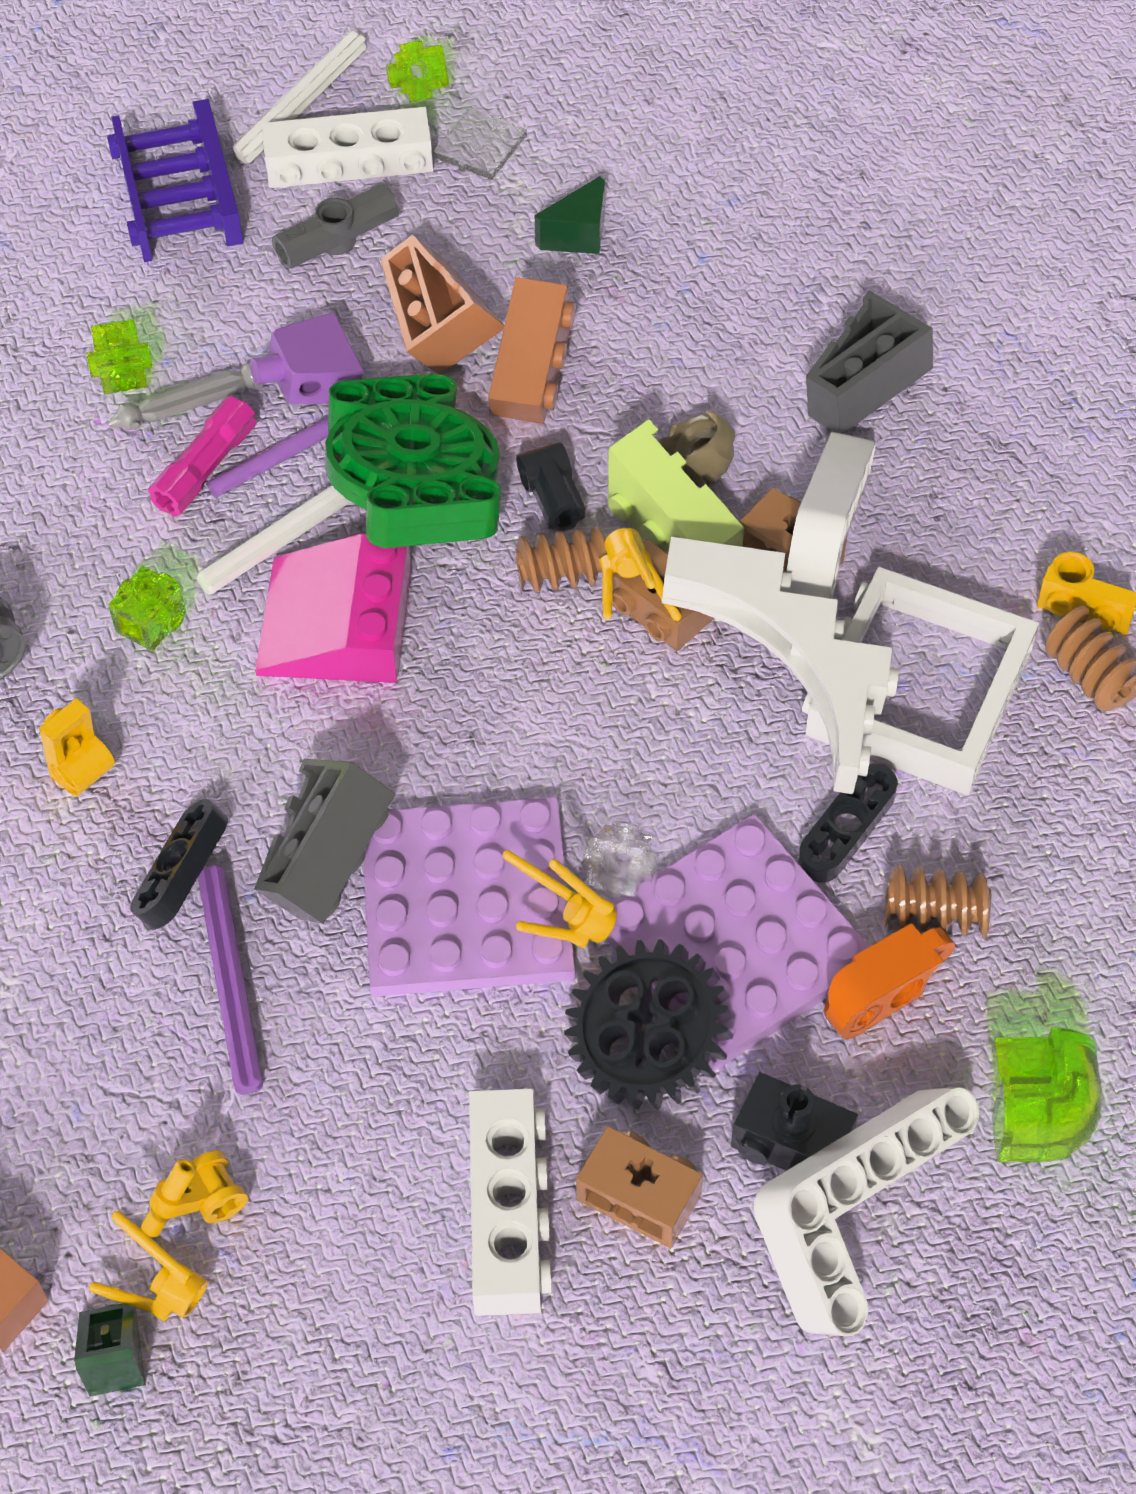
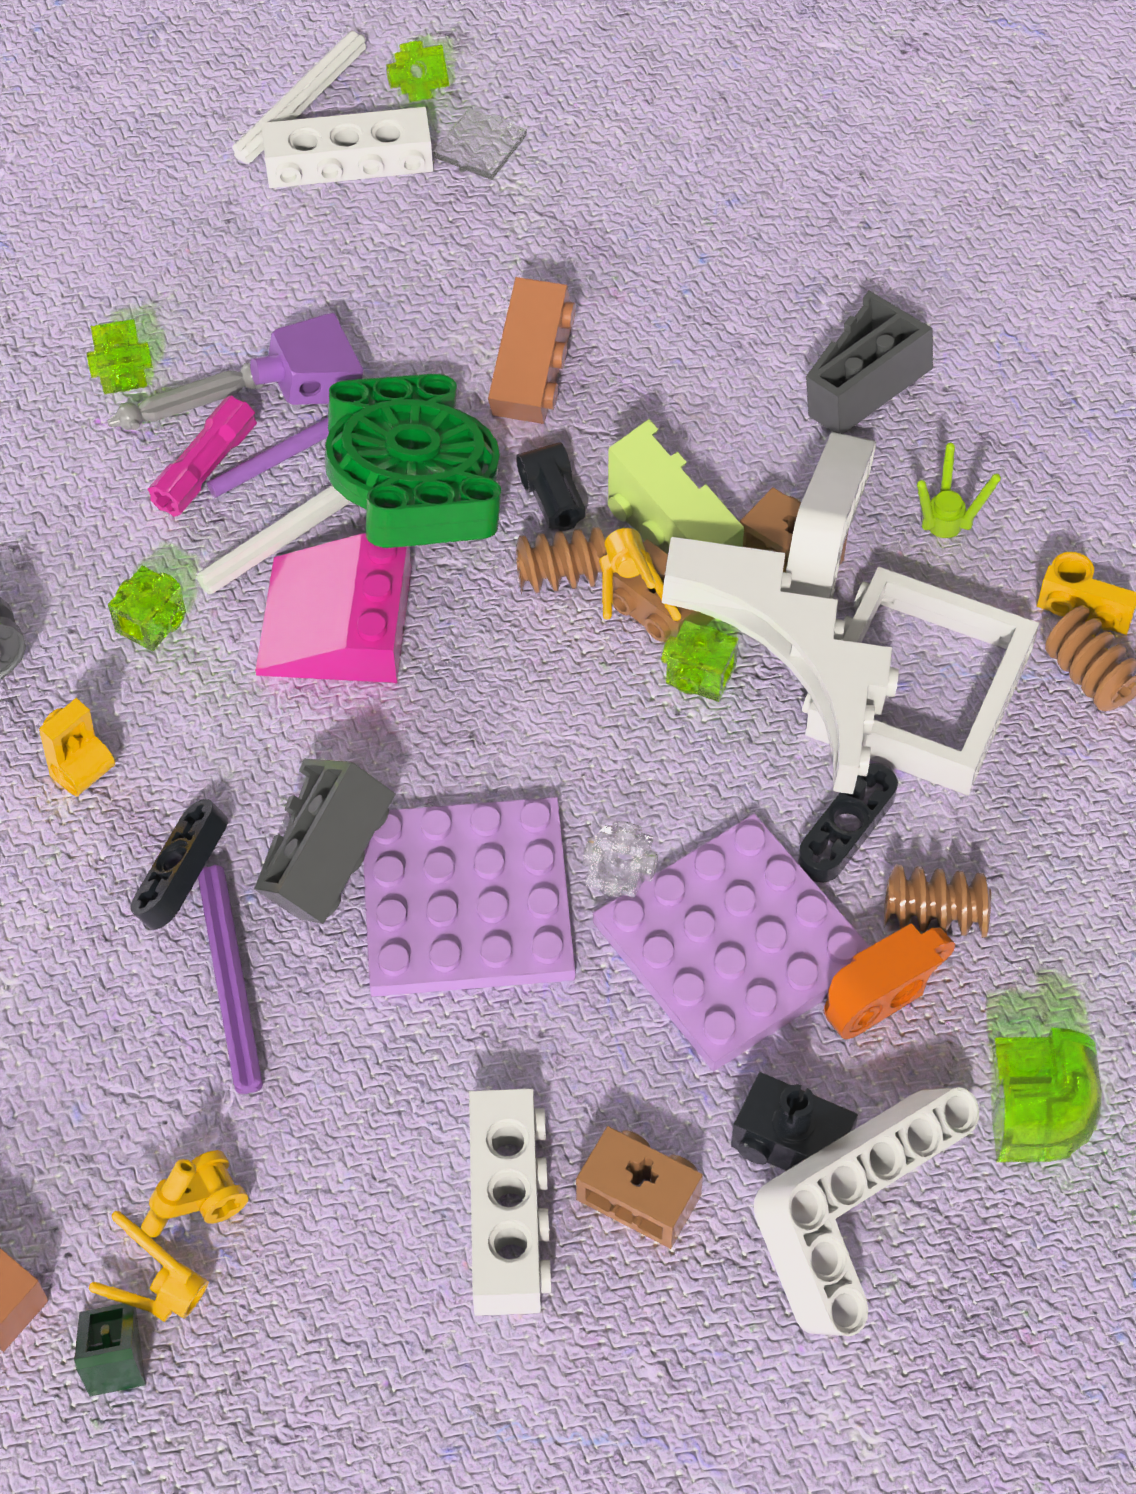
dark purple fence [107,98,243,262] -> none
dark grey piece [271,183,399,270] -> none
nougat wedge [380,234,504,374] -> none
yellow plant [503,850,617,948] -> none
dark green slope [534,176,605,254] -> none
black gear [564,939,734,1110] -> none
dark tan hair [658,409,736,487] -> none
none -> clear neon green brick [661,620,739,702]
none -> lime plant [917,442,1001,538]

